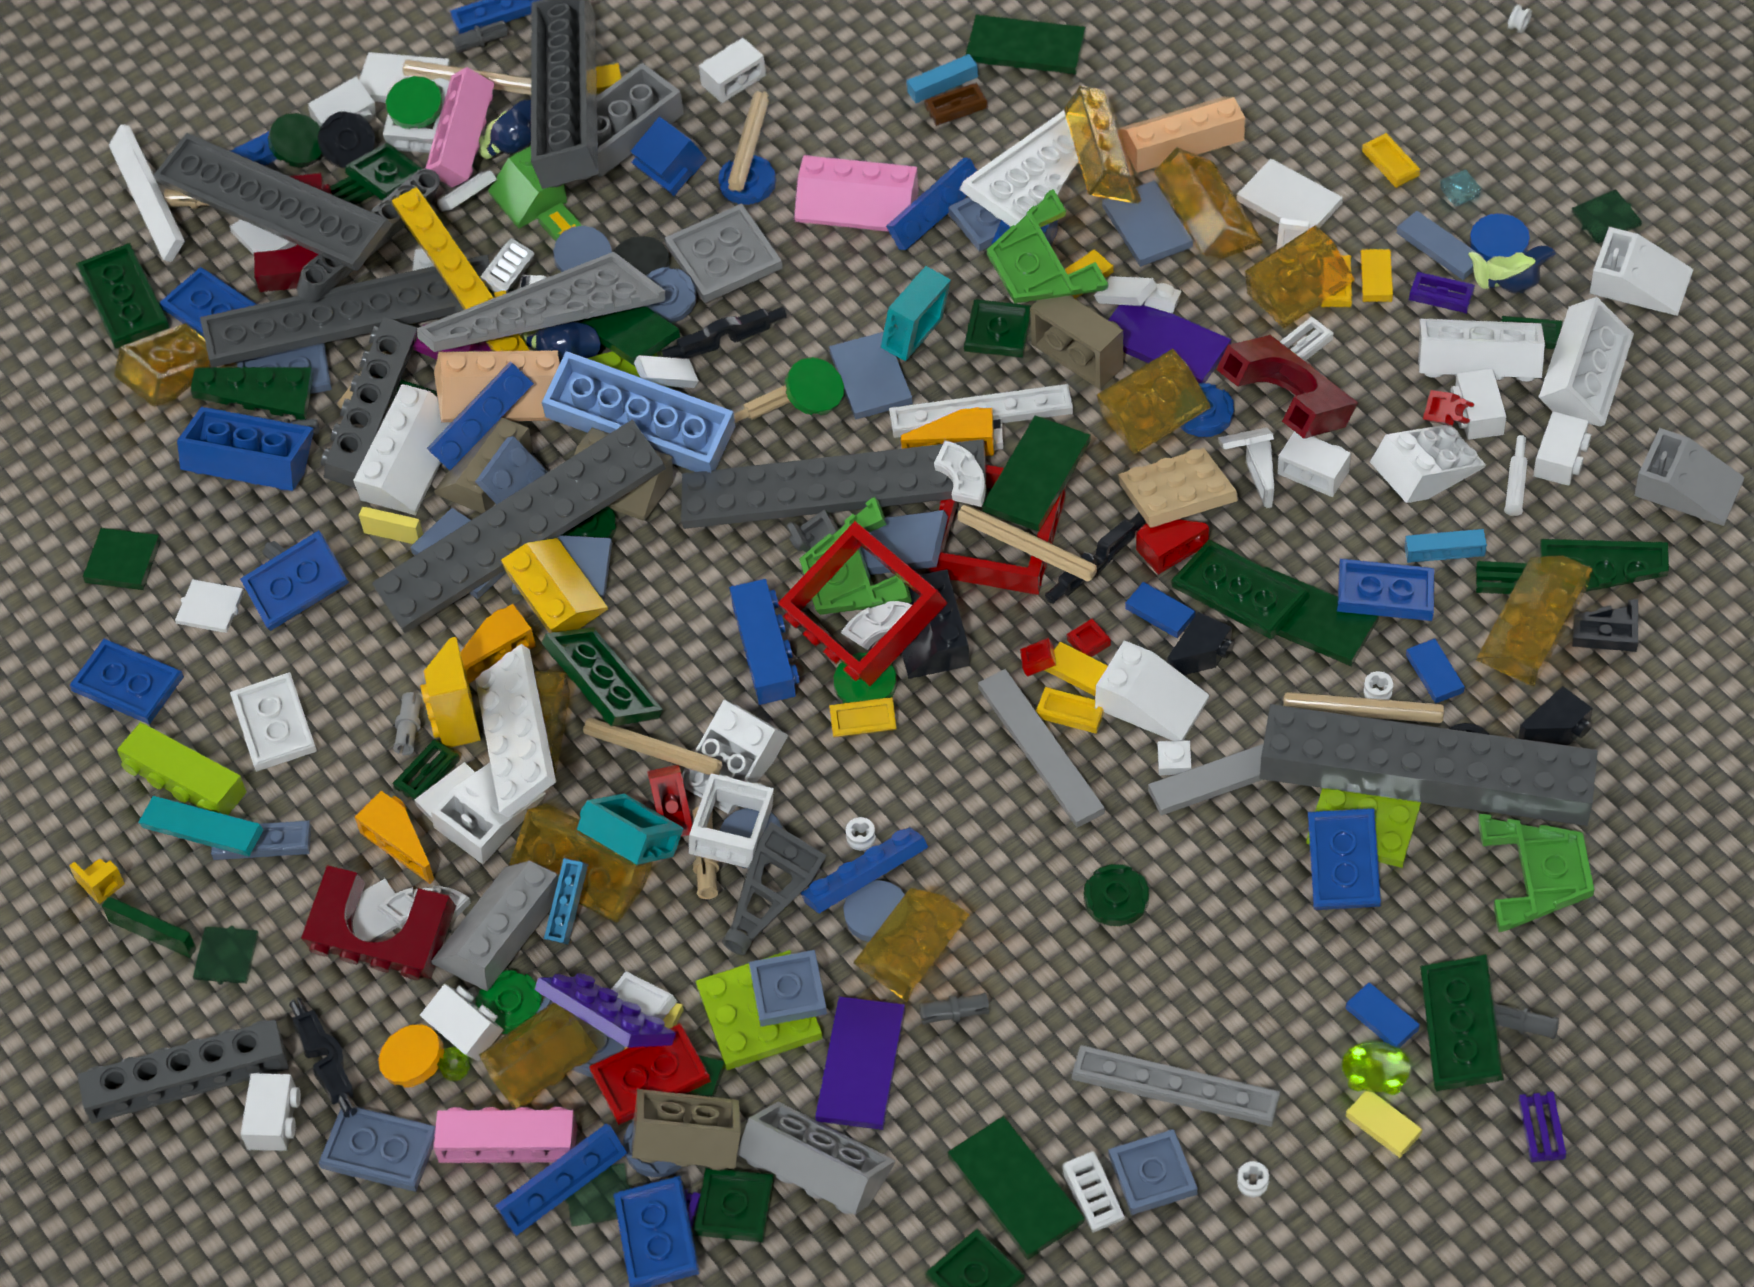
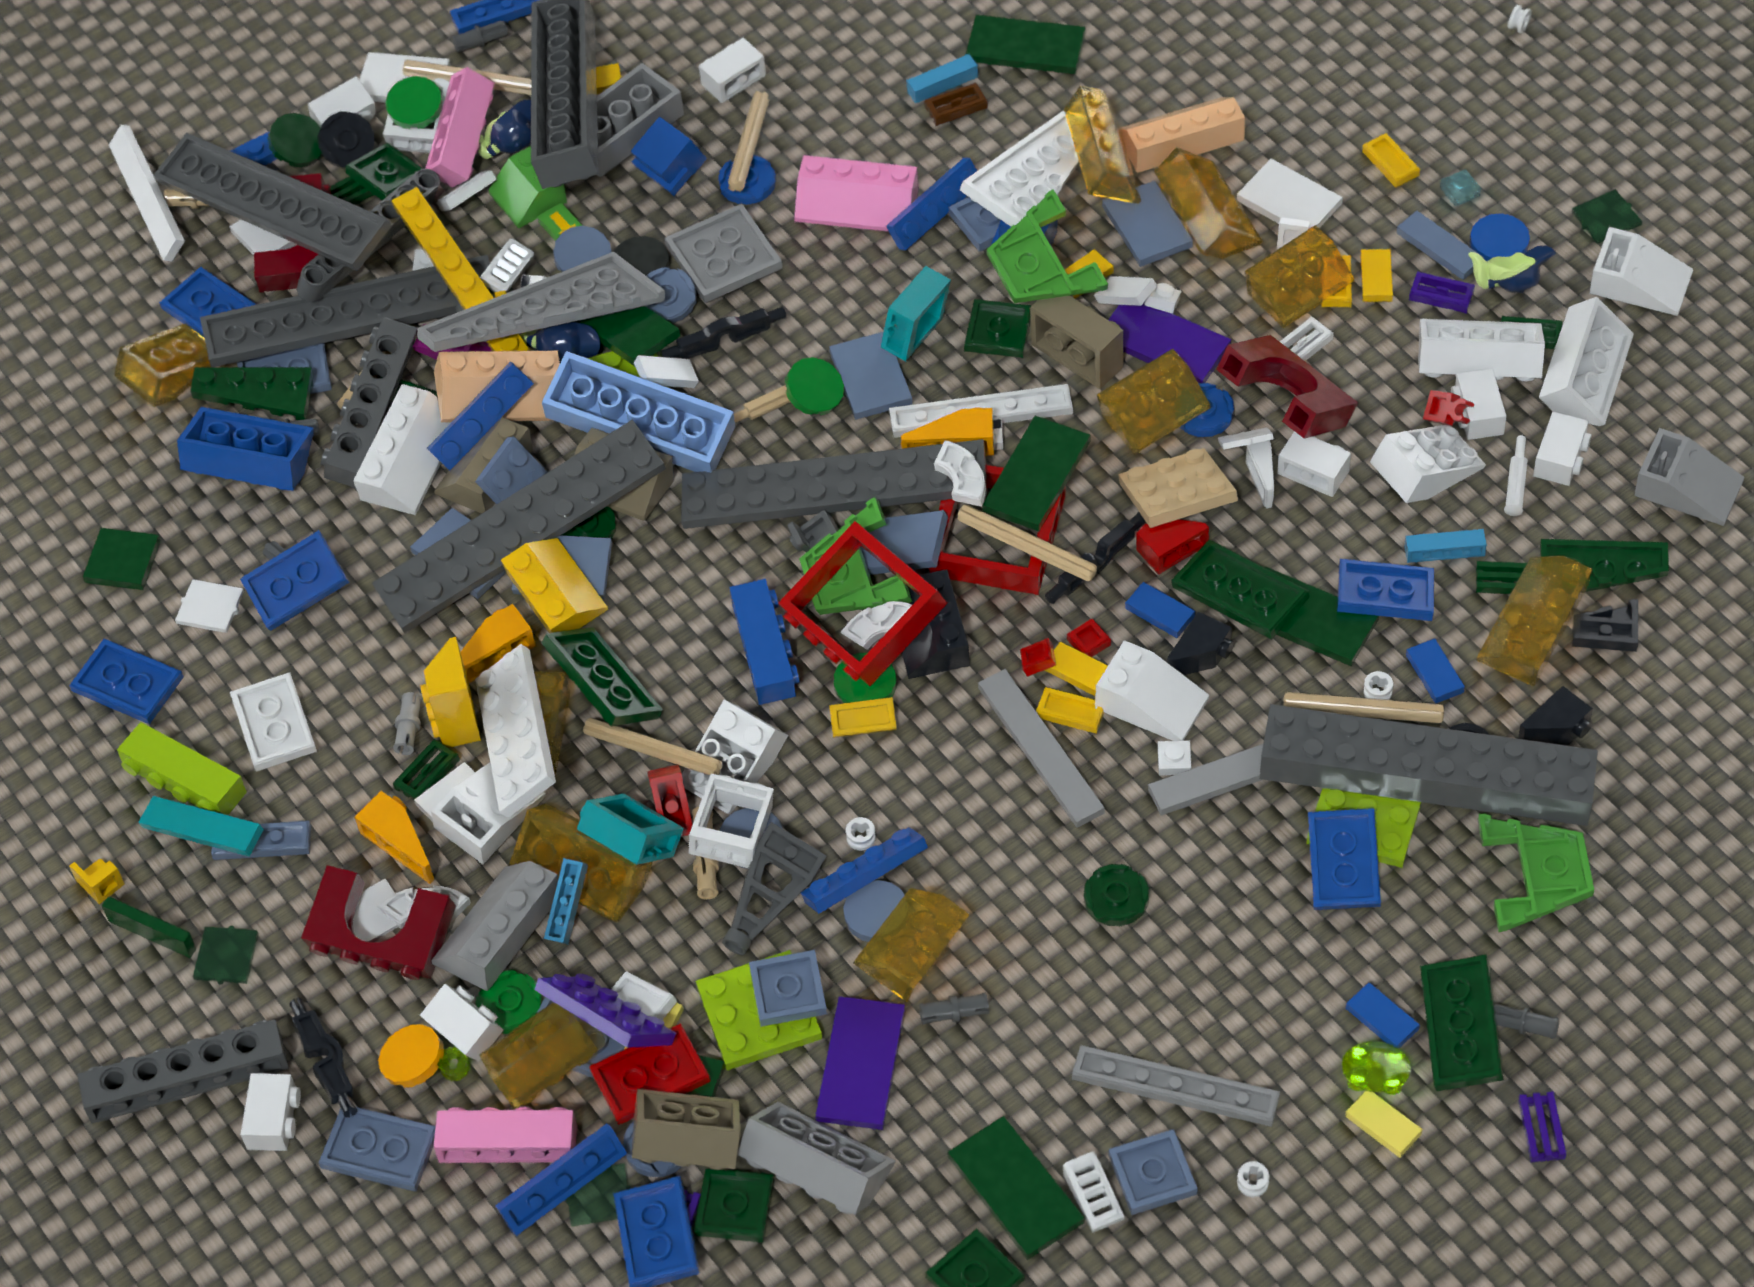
dark green tile [76,243,170,349] -> none
light yellow tile [359,507,423,544] -> none

